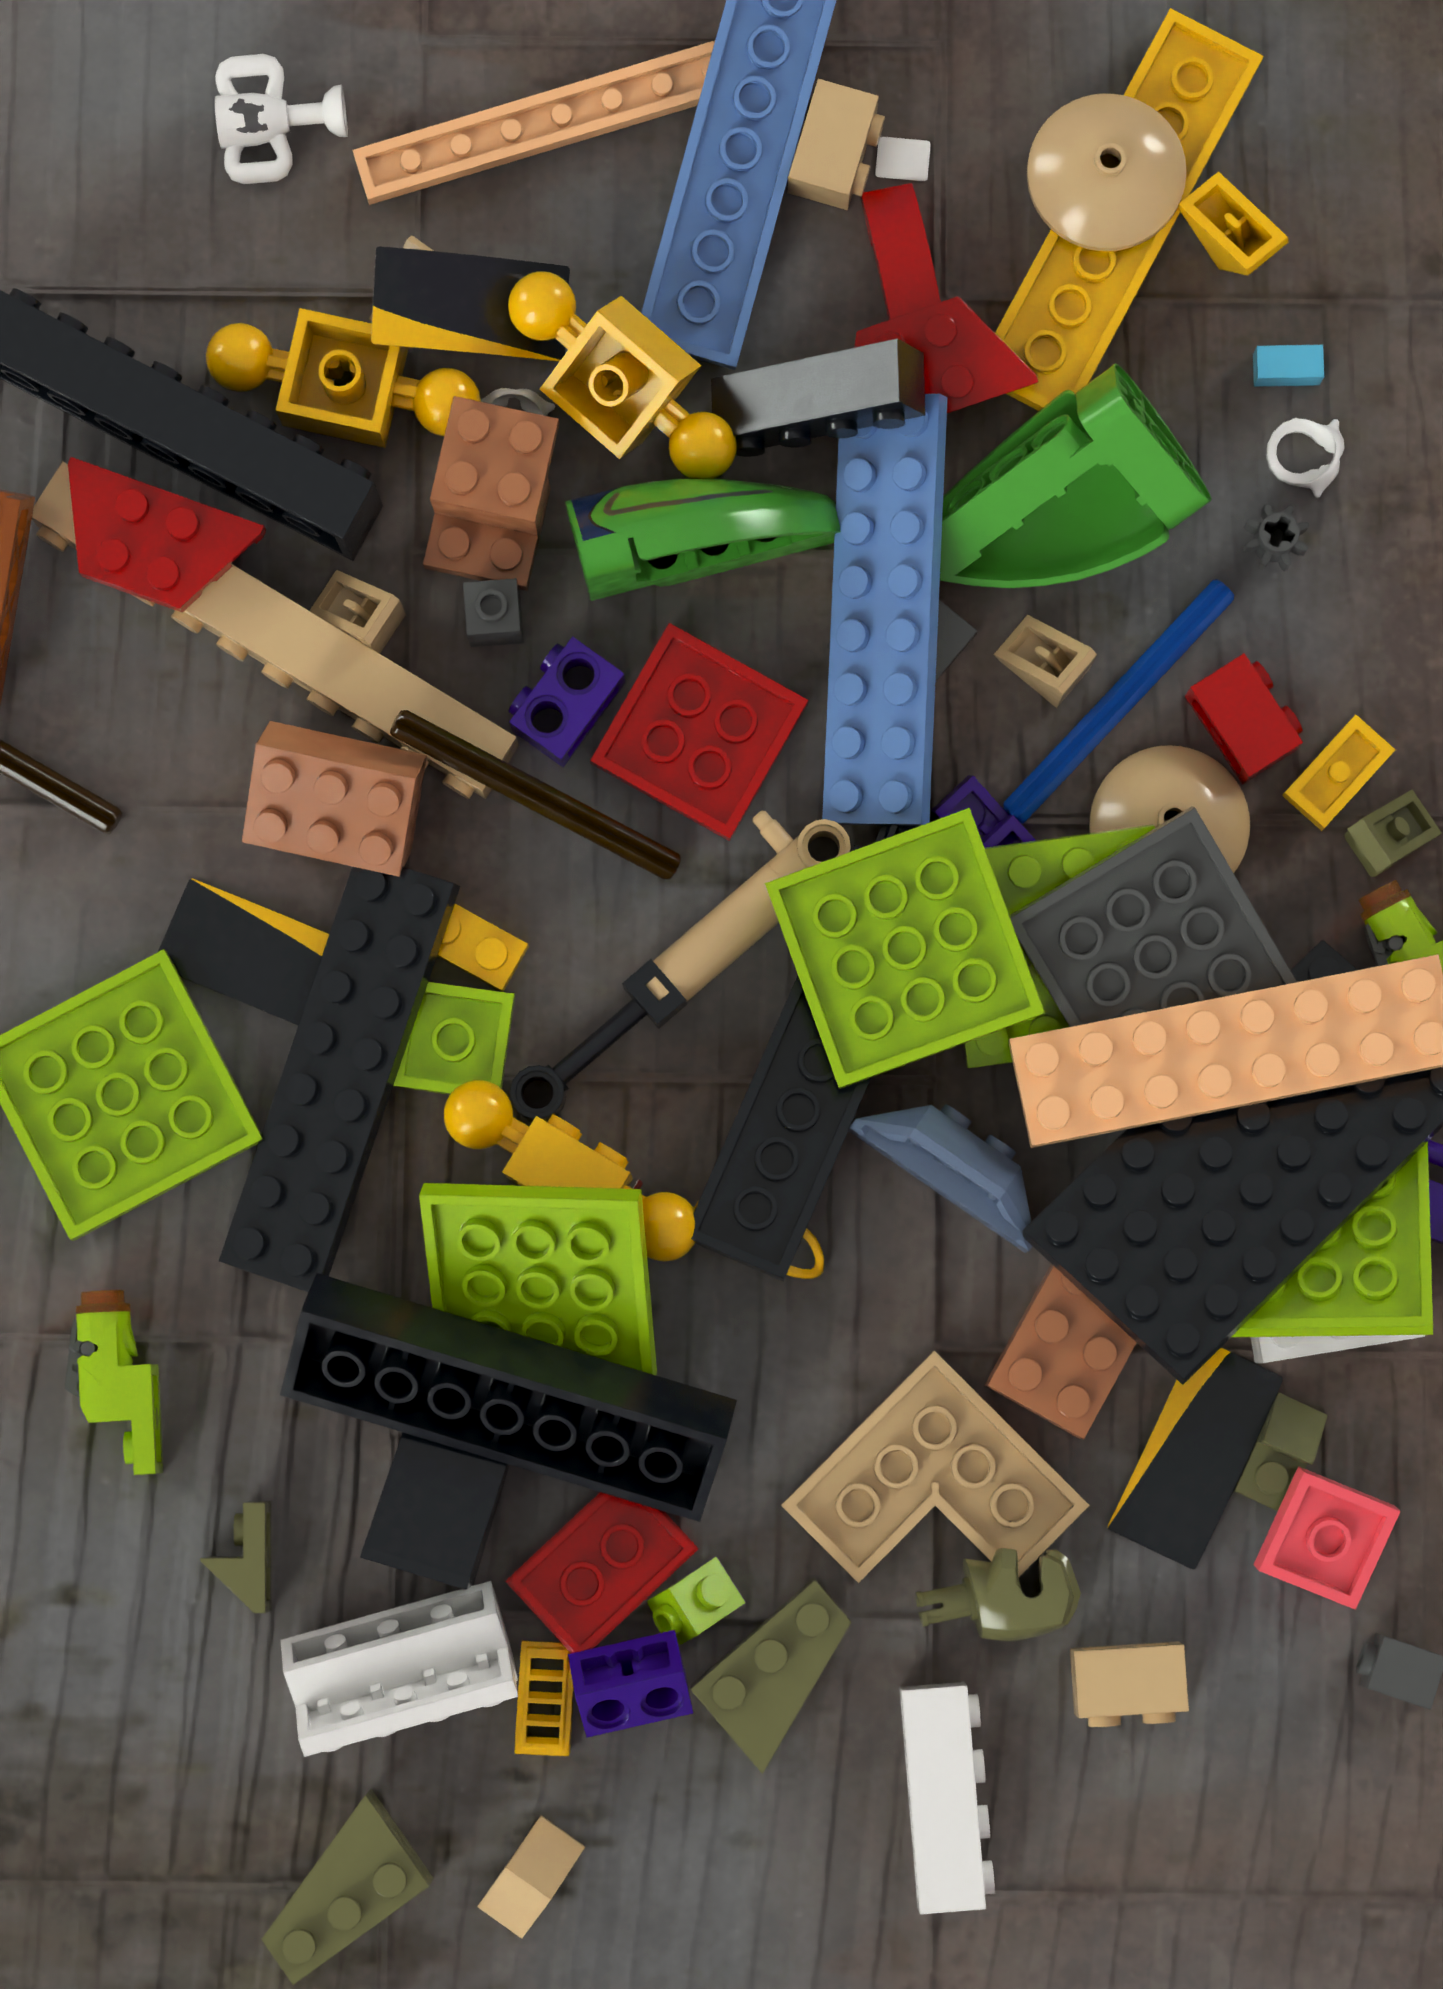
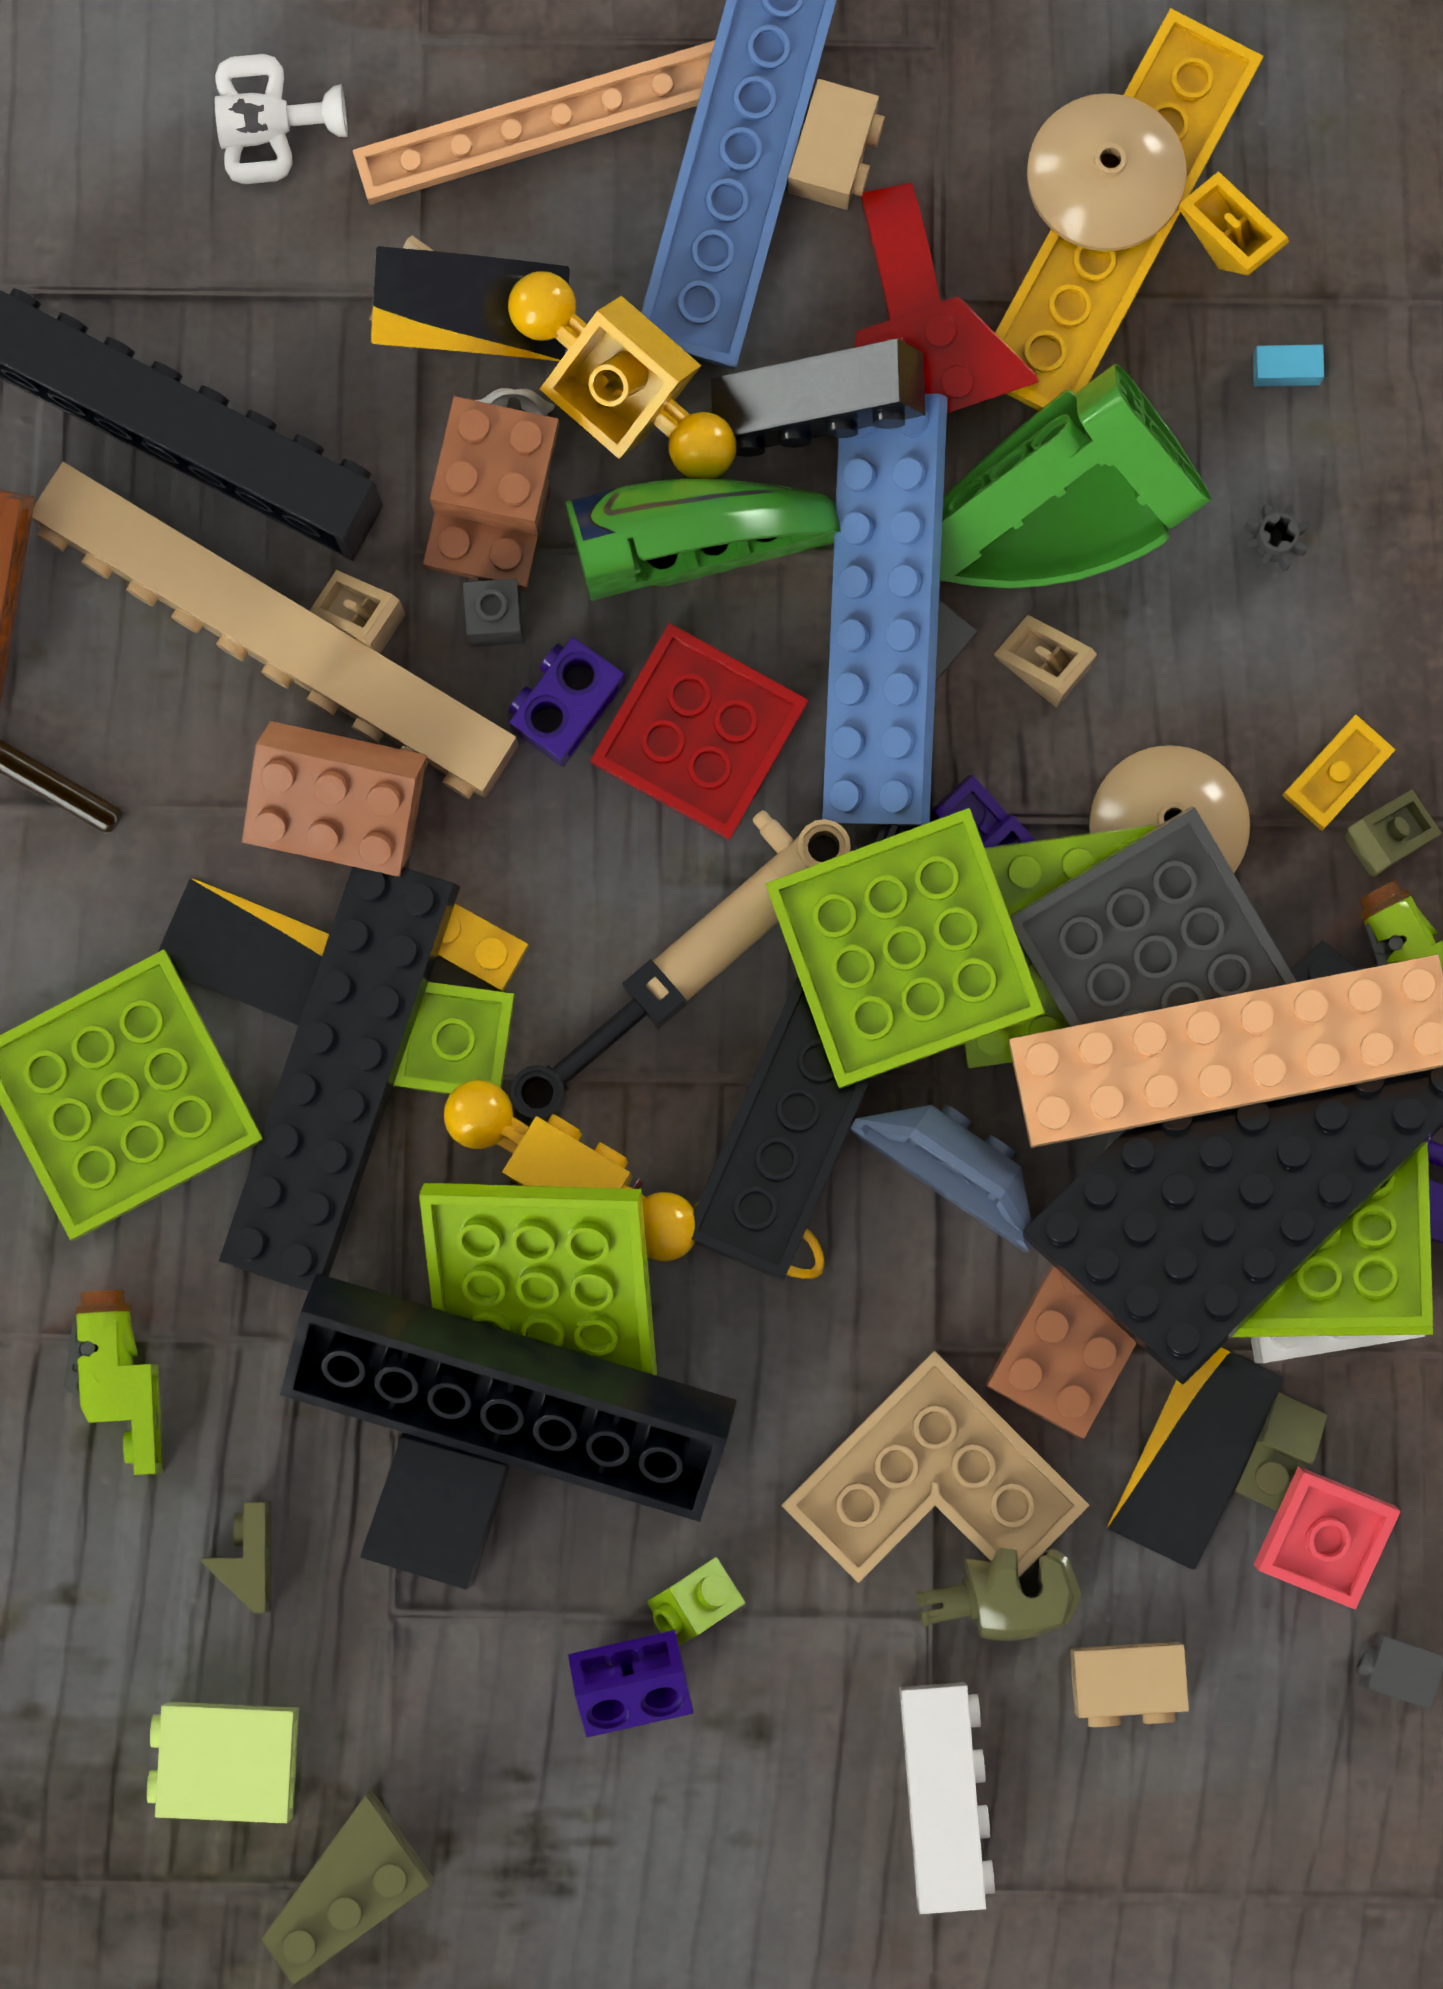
red wing [68,457,266,613] -> none
yellow brick [206,308,481,448] -> none
white brick [281,1581,518,1757] -> none
dark brown axle [390,710,681,879] -> none
tan slope [477,1815,586,1939] -> none
red tile [505,1492,699,1653] -> none
yellow slope [514,1640,574,1756] -> none
olive wedge [690,1578,851,1774] -> none
white sticker [875,137,931,181] -> none
blue axle [1003,579,1235,824] -> none
red brick [1185,653,1303,785] -> none
white piece [1266,418,1344,498] -> none
none -> yellowish green brick [147,1702,299,1823]

